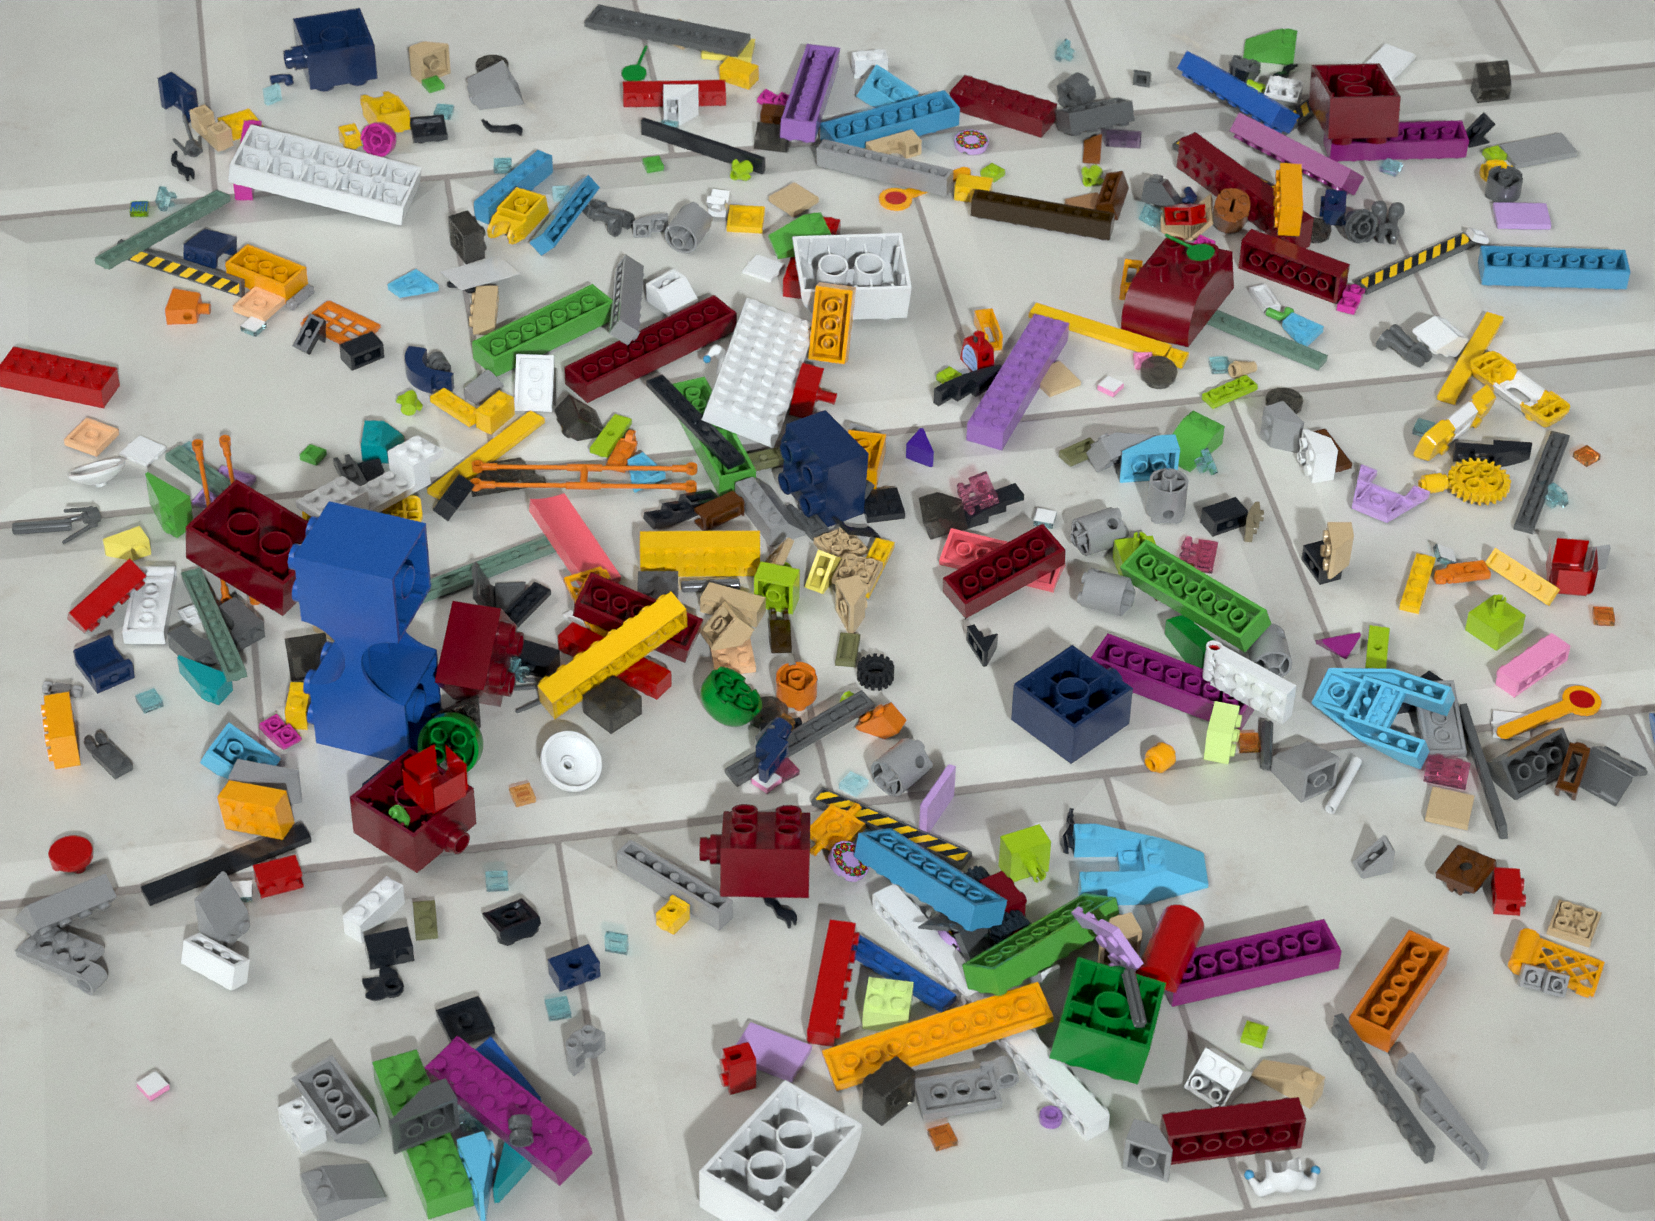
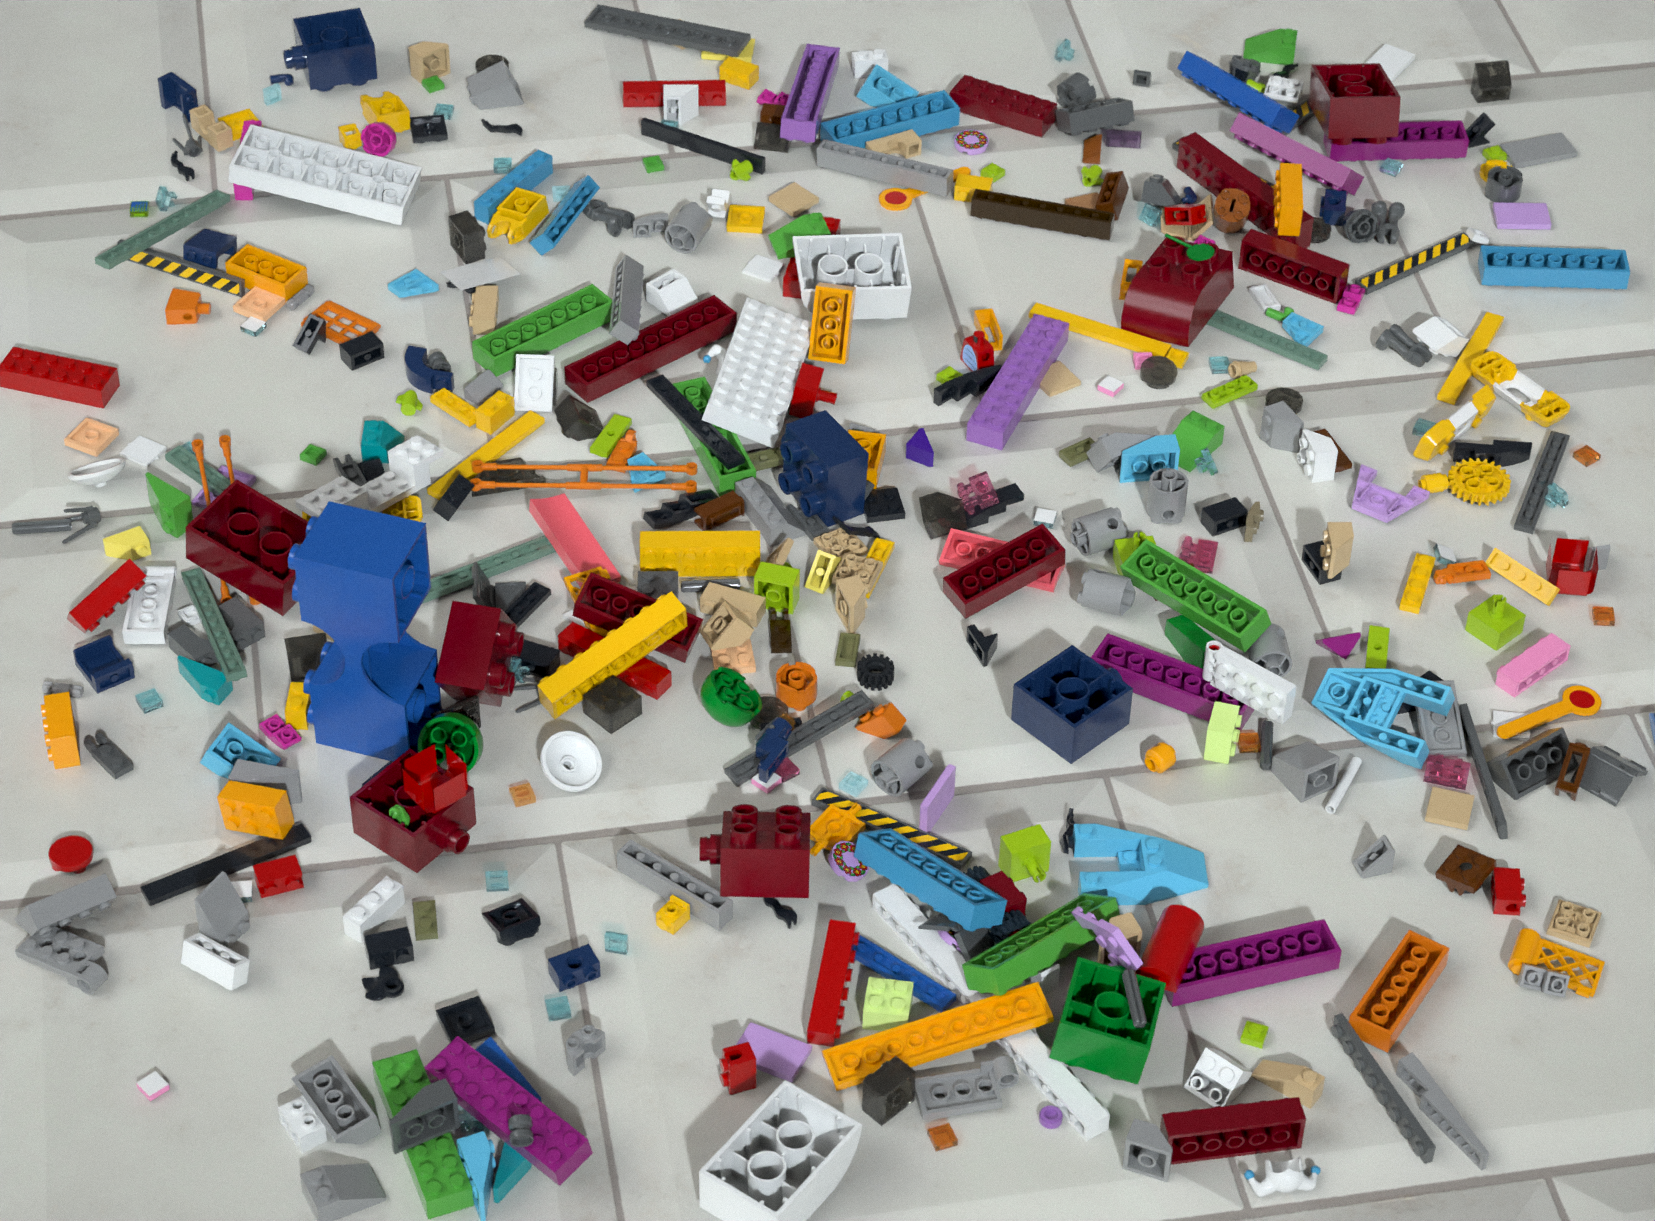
green piece [621,45,648,81] -> none

